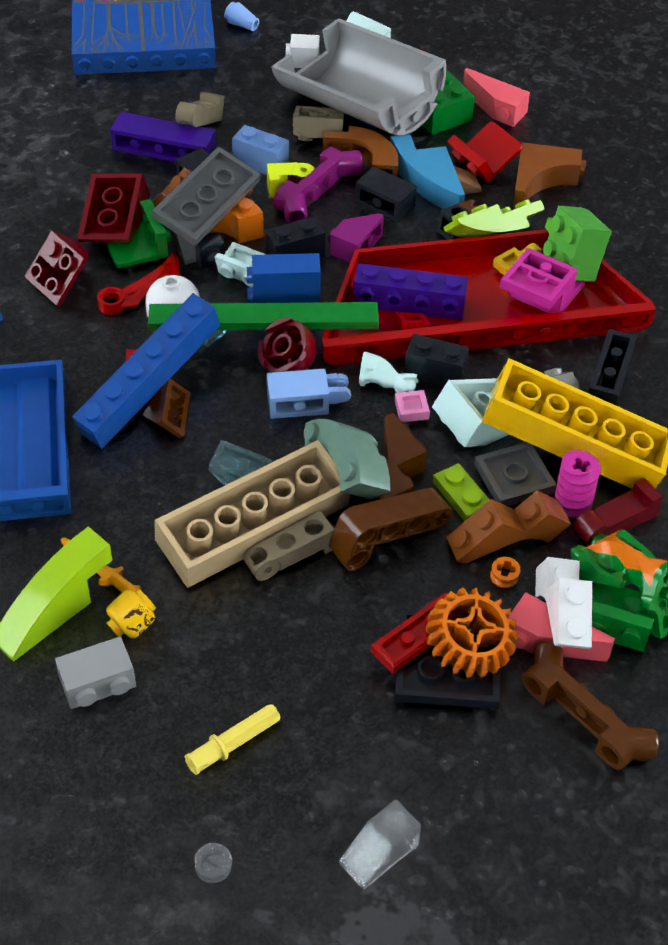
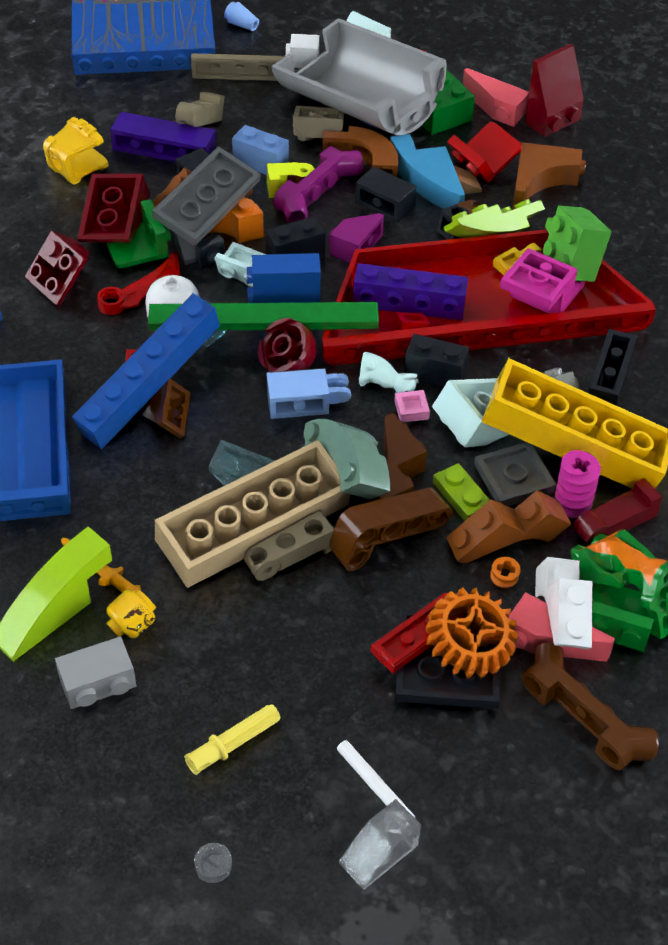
none -> yellow piece [43,117,109,185]
none -> dark tan tile [191,53,285,81]
none -> white bar [337,740,415,827]
none -> dark red slope [525,44,584,137]

